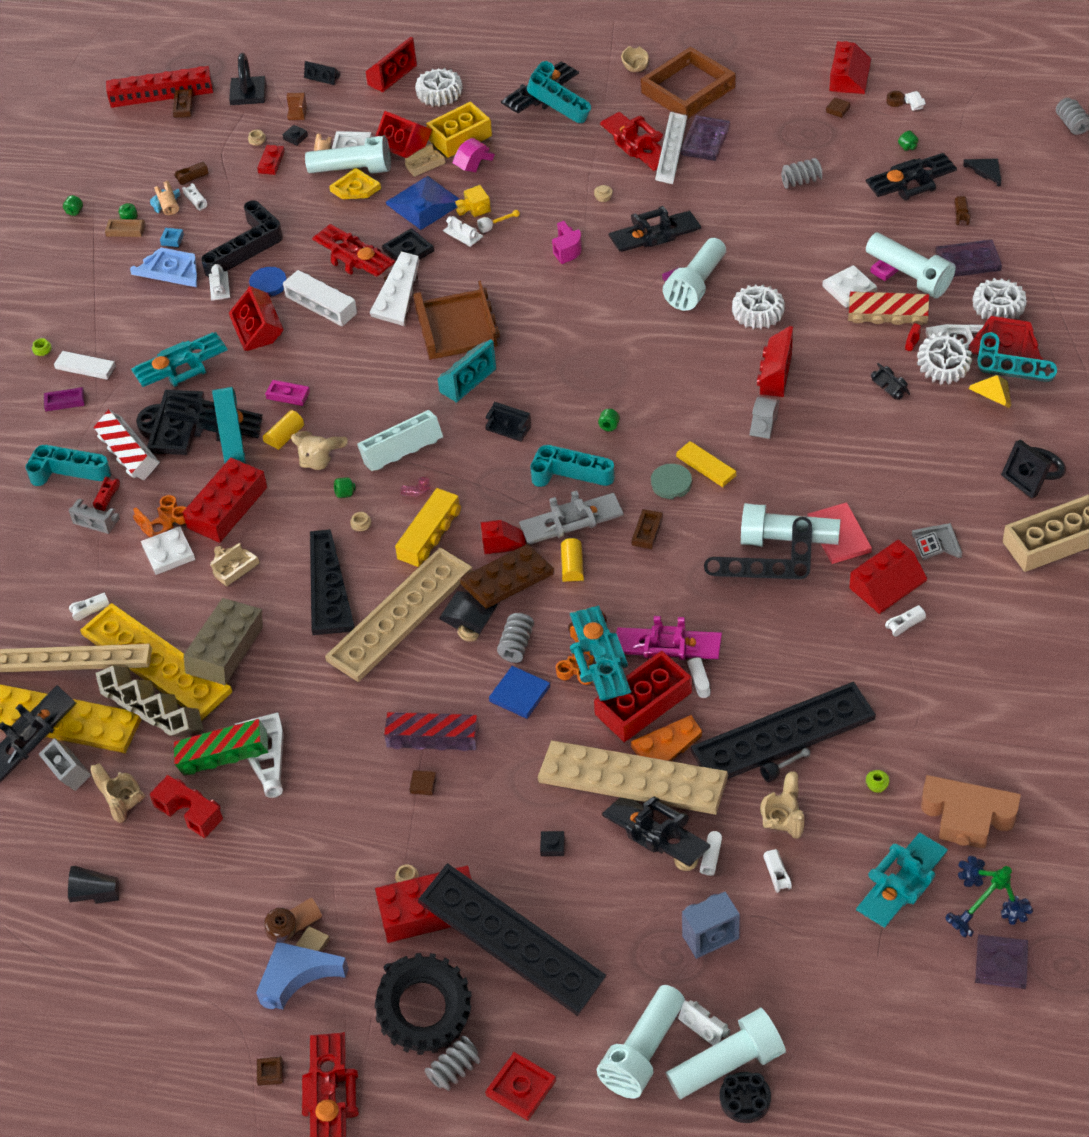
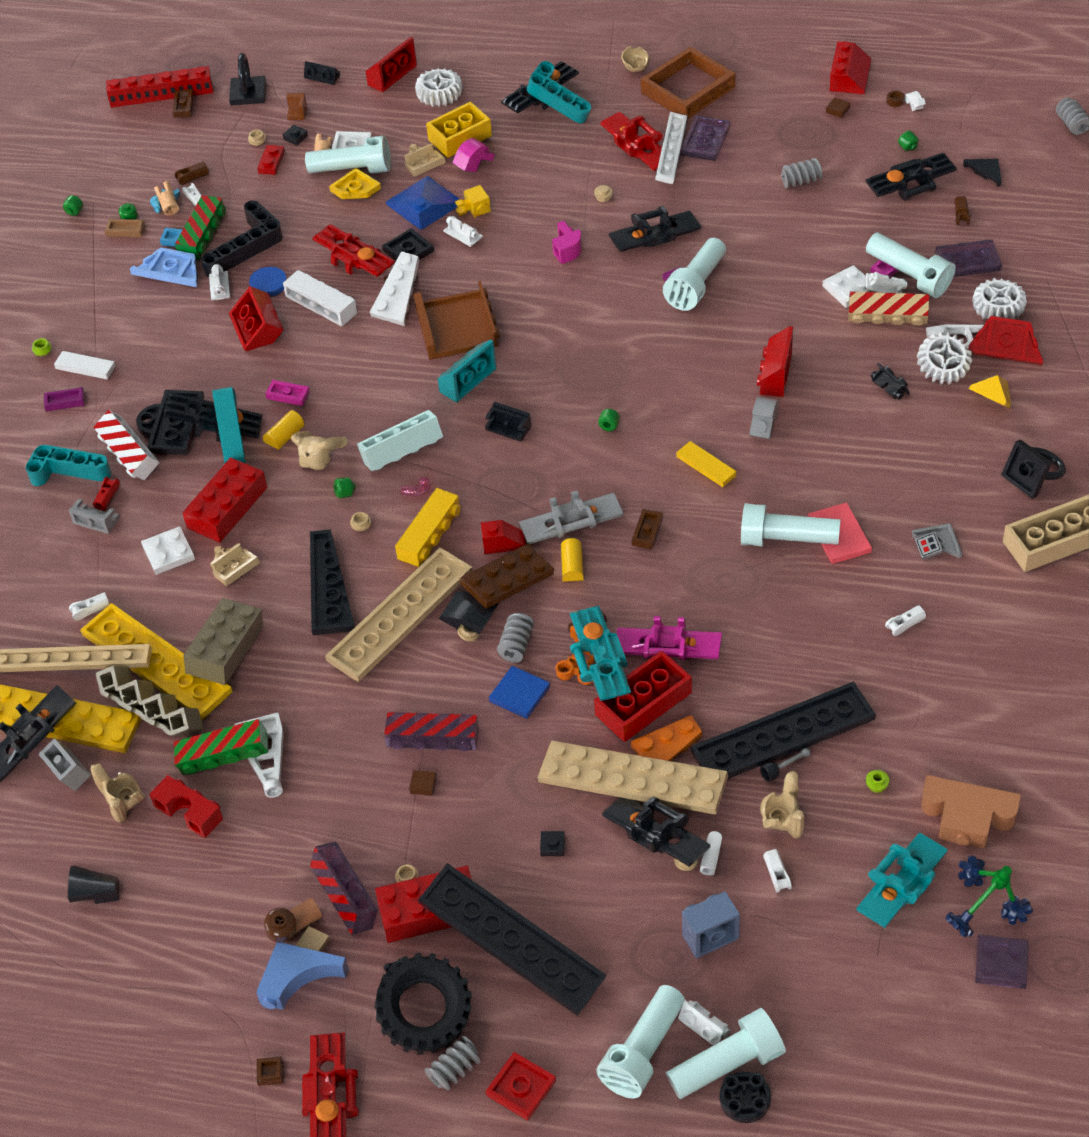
teal piece [131,332,228,387] -> none
orange piece [133,495,186,538] -> none
red slope [375,111,432,158] -> none
white hinge [477,210,520,233] -> none
teal beam [530,445,615,487] -> none
sand green tile [651,464,692,499] -> none
white bar [687,658,711,698] -> none
black beam [704,516,812,580] -> none
white gear [732,284,785,329] -> none
red slope [849,539,927,614] -> none
red tile [905,323,921,352] -> none
teal beam [978,332,1057,382] -> none
none -> green brick [175,195,226,260]
none -> clear purple brick [310,841,378,935]
none -> white hinge [866,272,907,293]

